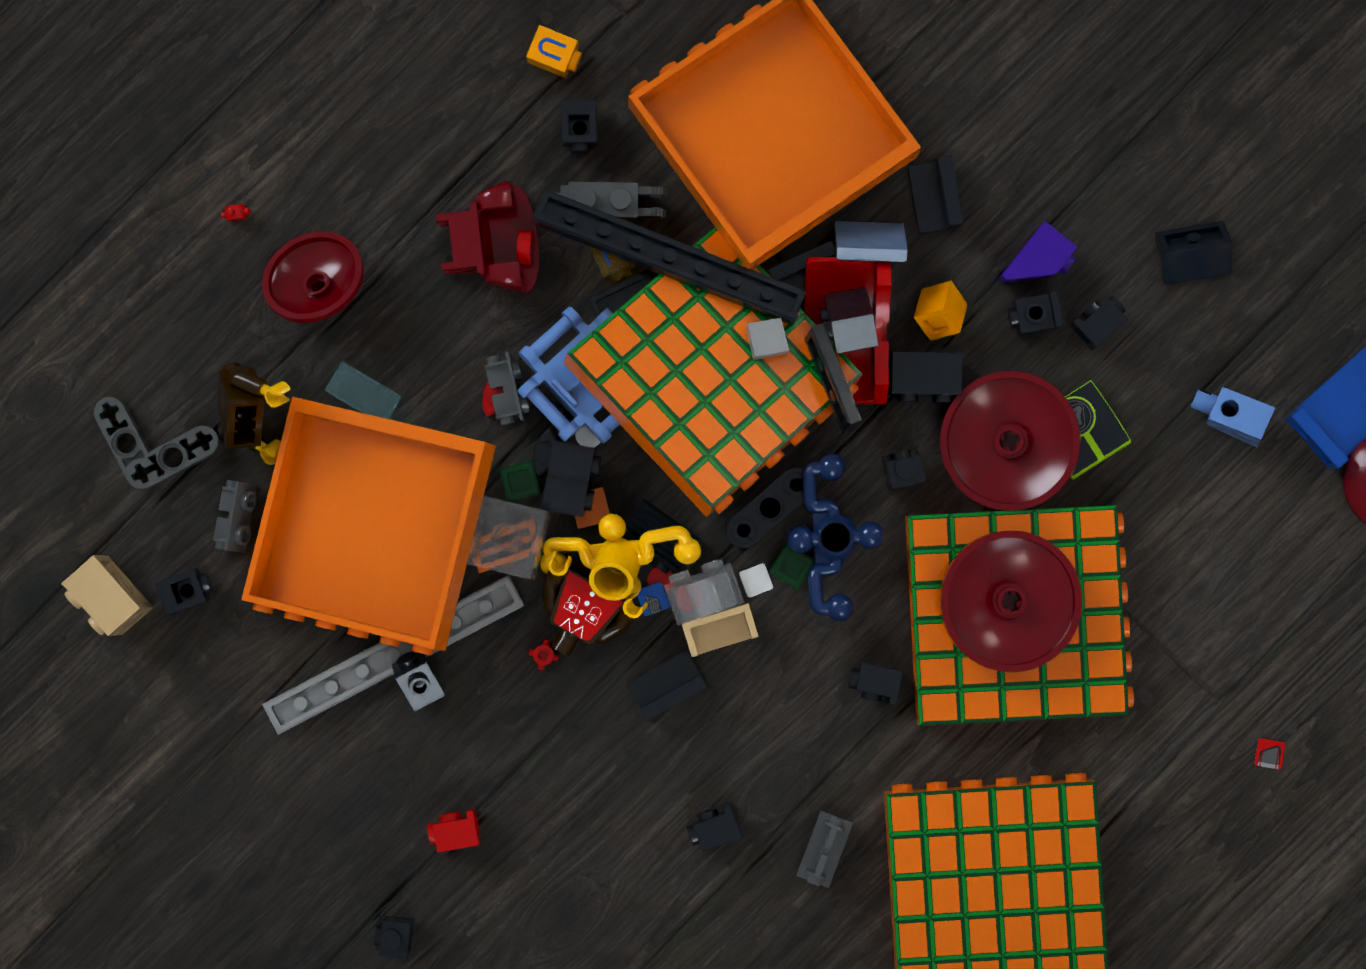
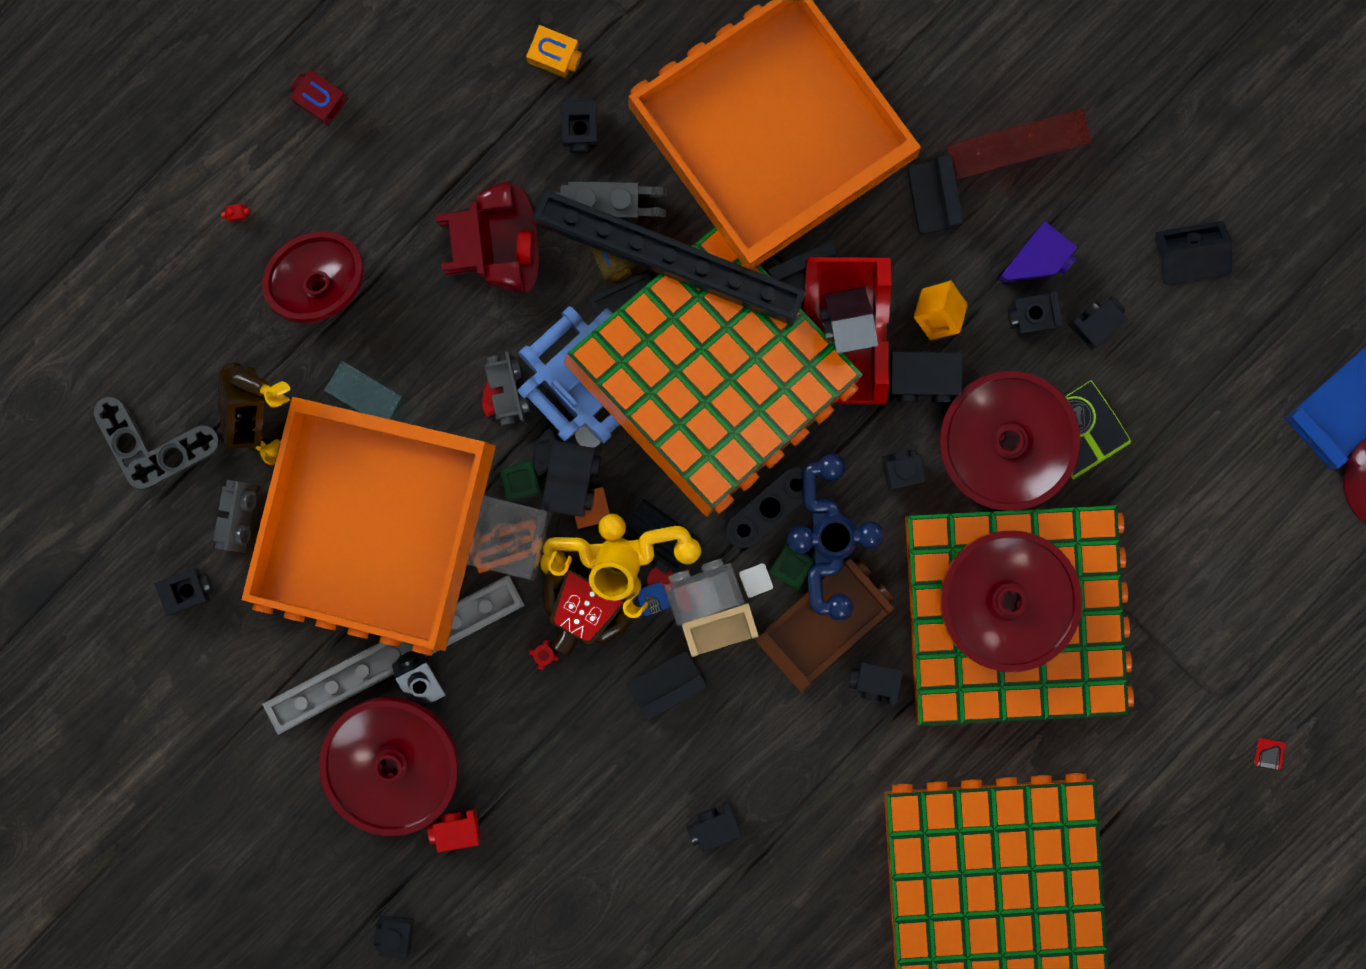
tan brick [61,555,154,636] -> none
light grey tile [745,318,789,360] -> none
dark grey hinge [796,810,853,888] -> none
black tile [804,323,862,433] -> none
sand blue tile [834,221,908,262] -> none
medium blue torso [1191,387,1275,447] -> none
none -> dark red brick [290,69,348,126]
none -> dark red dish [319,697,460,836]
none -> reddish brown panel [754,557,895,693]
none -> clear red slope [947,109,1092,179]

